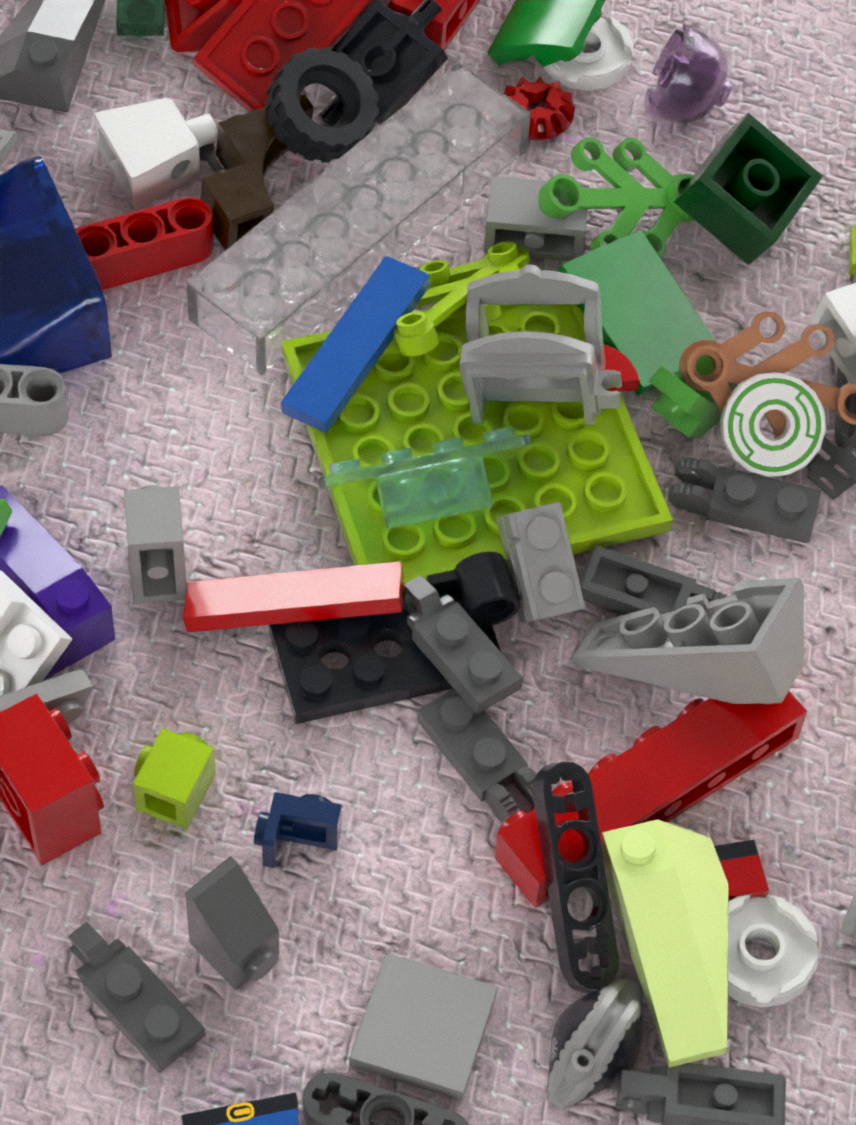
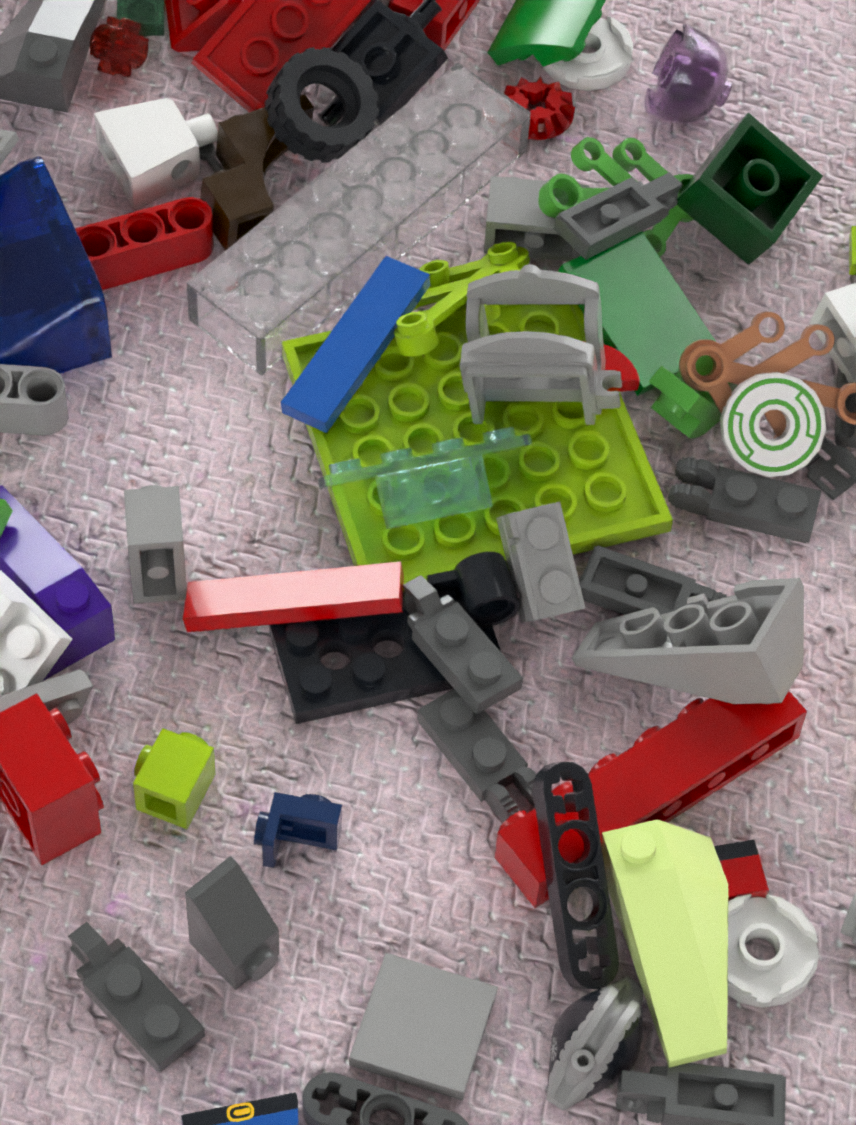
none -> clear red gear [90,16,149,78]
none -> dark grey hinge [554,172,682,260]

